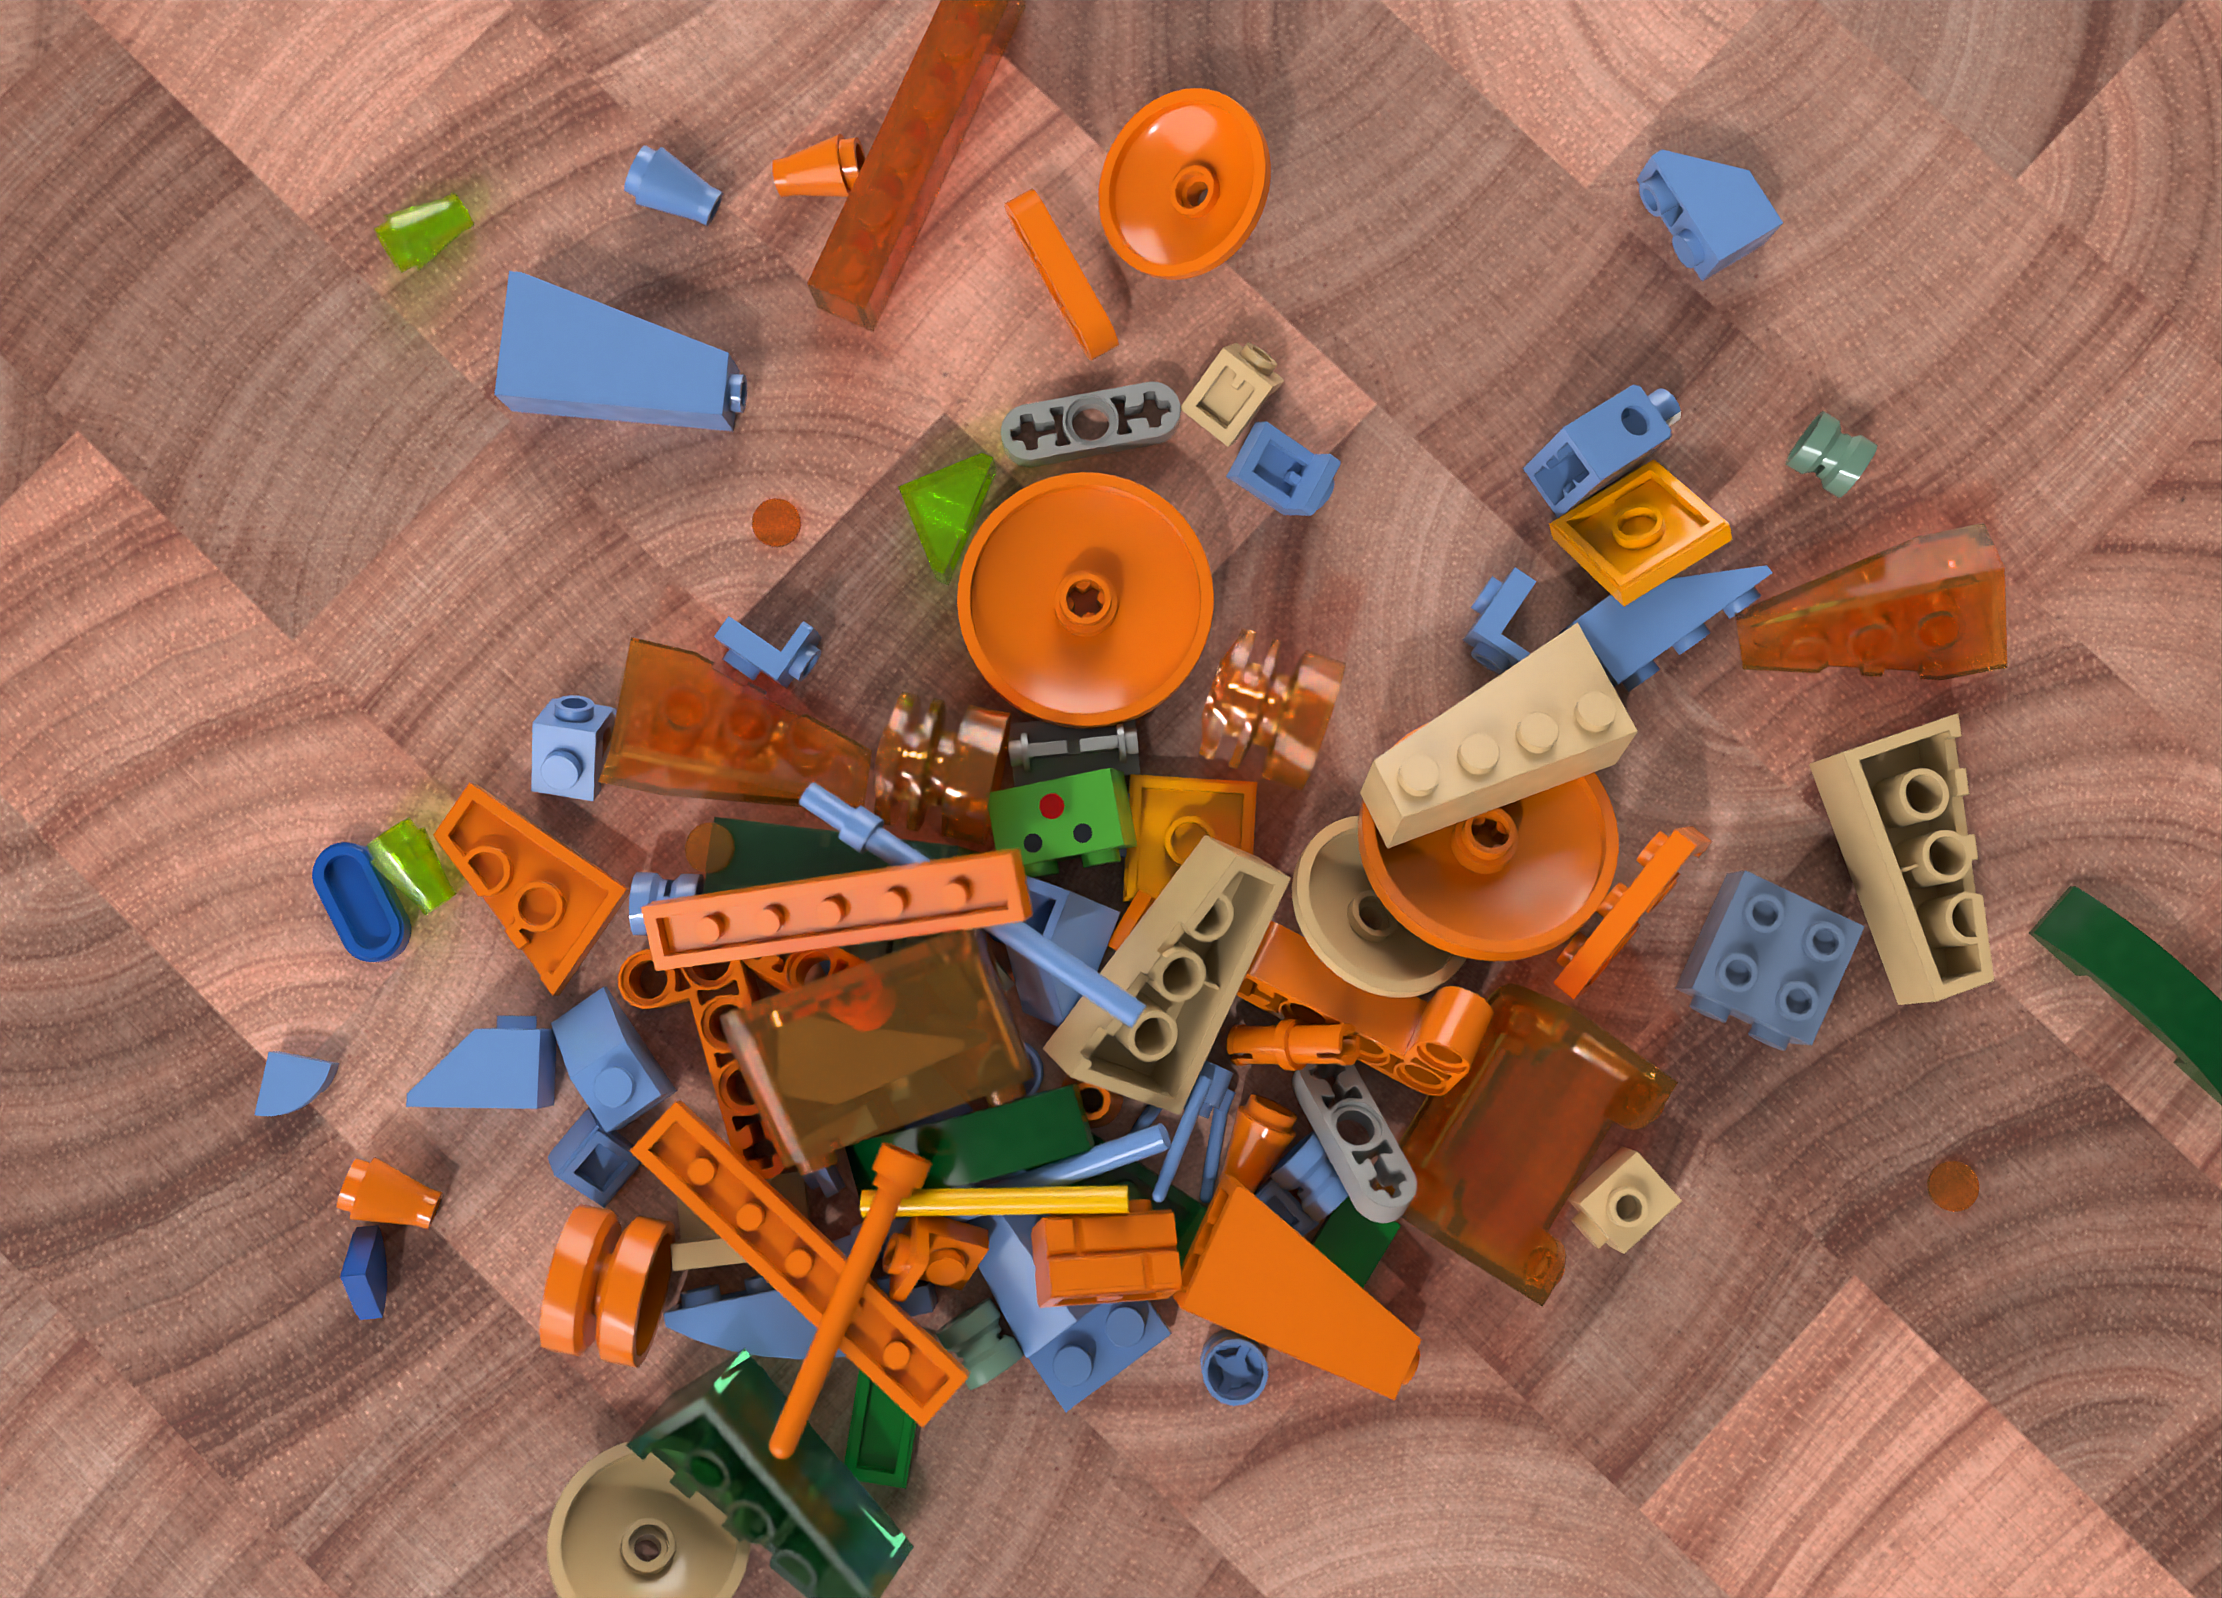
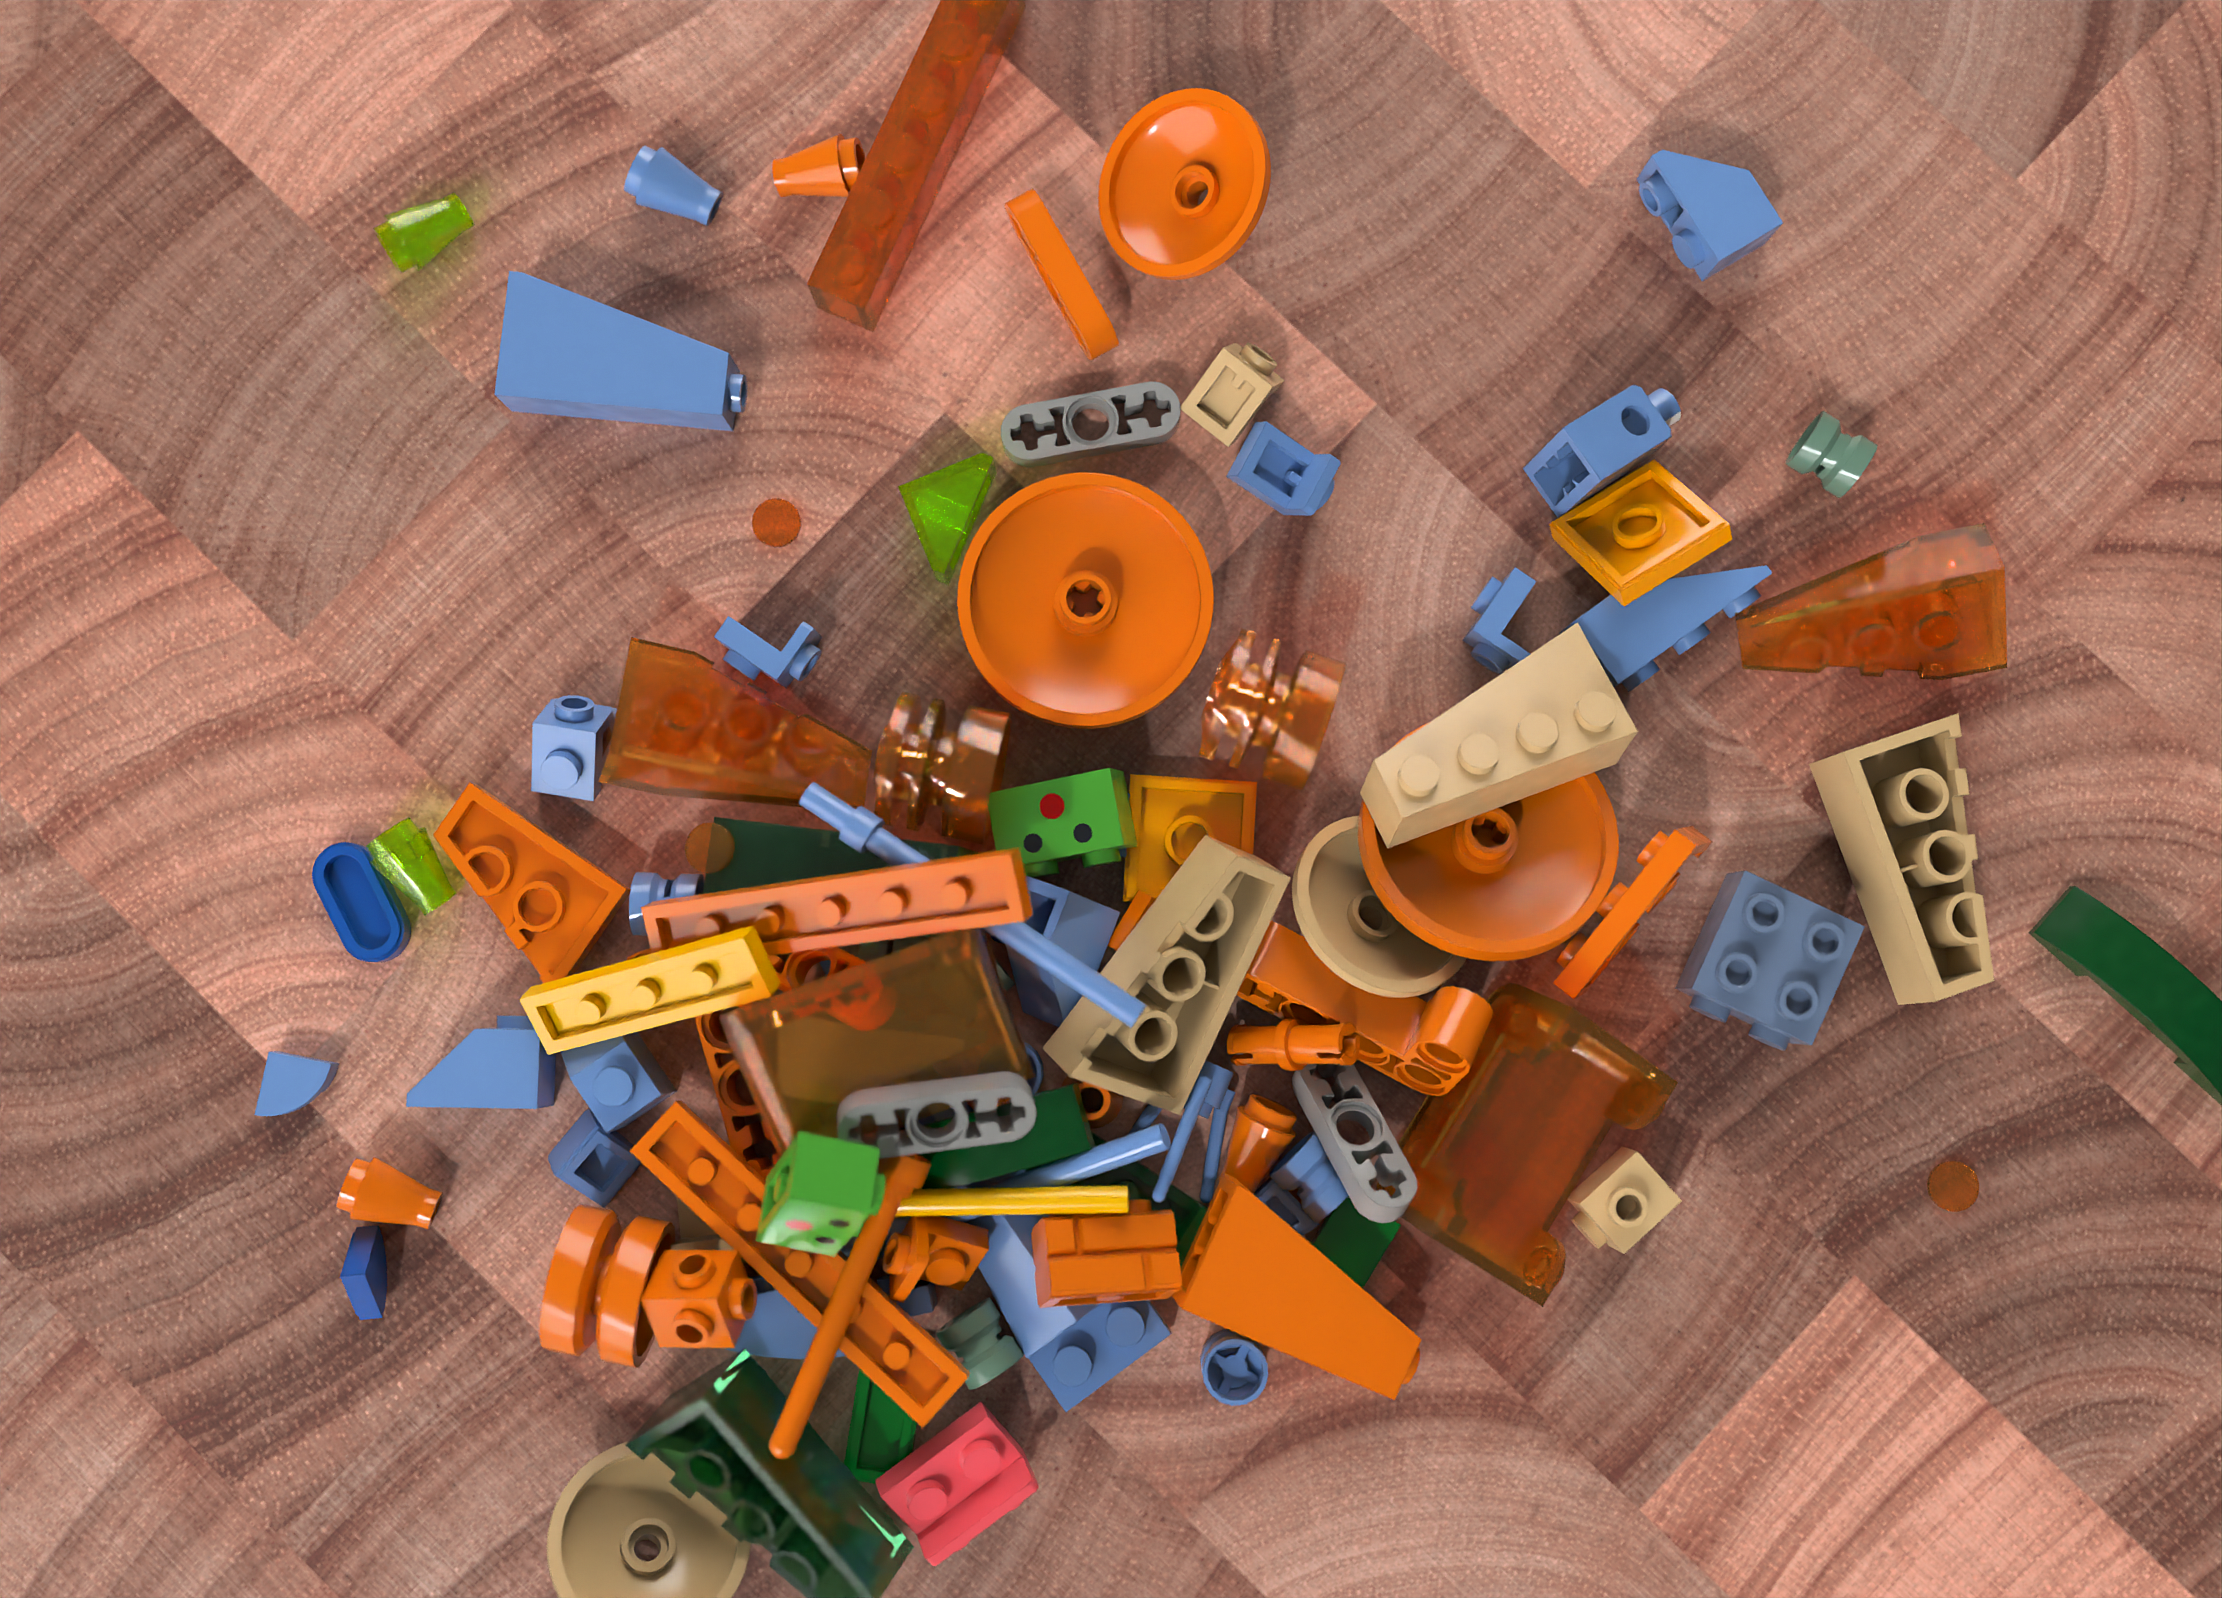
light grey hinge [1008,719,1140,787] -> none
none -> yellow plate [519,926,781,1055]
none -> orange brick [641,1250,757,1348]
none -> bright green brick [756,1131,886,1256]
none -> light grey beam [836,1071,1036,1159]
none -> coral bracket [875,1401,1039,1566]

